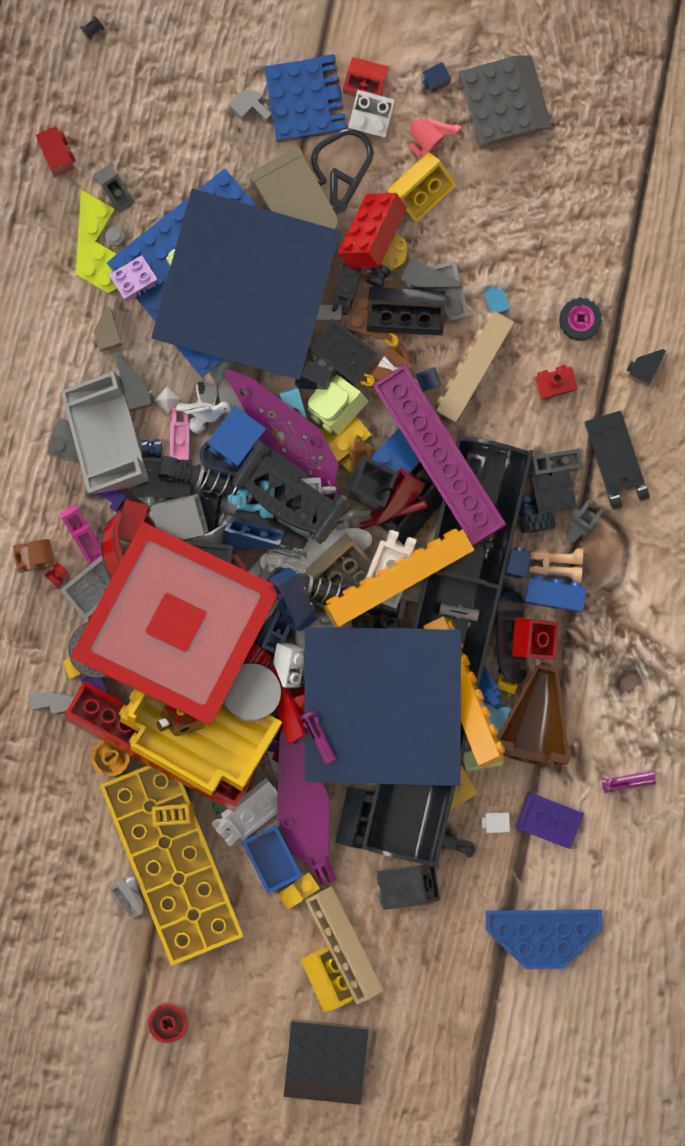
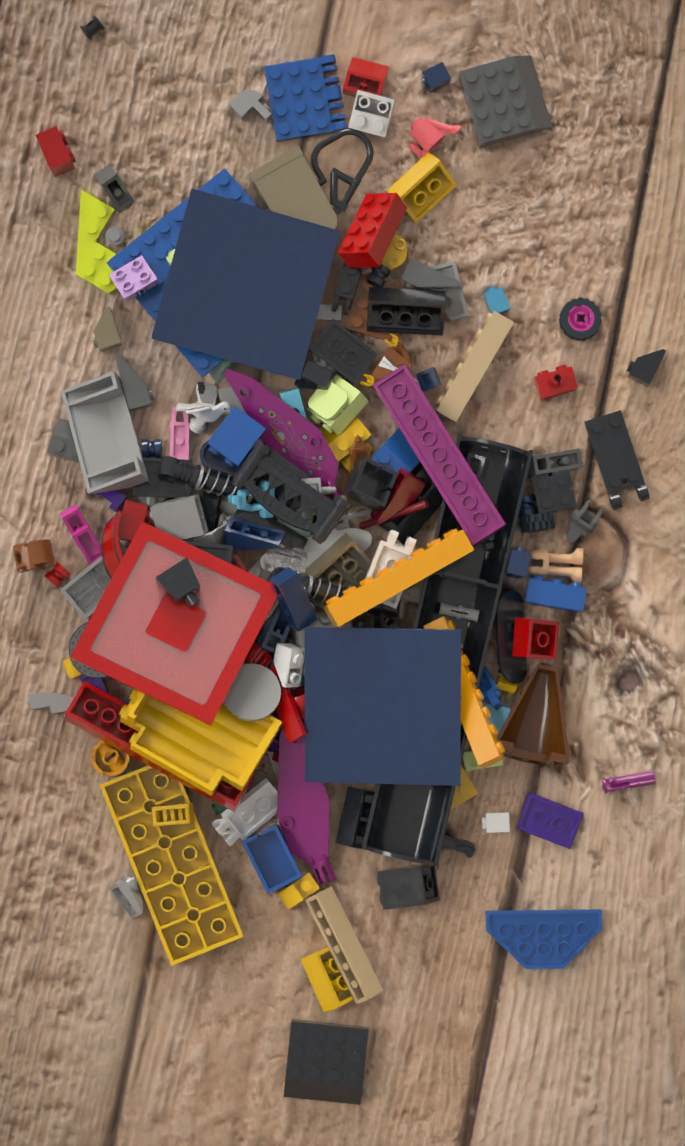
red brick [148,1002,188,1043] -> none
white slope [154,387,181,414] -> none
reddish brown torso [156,705,205,736] -> none
magenta piece [300,710,336,764] -> none
none -> black torso [155,557,200,608]

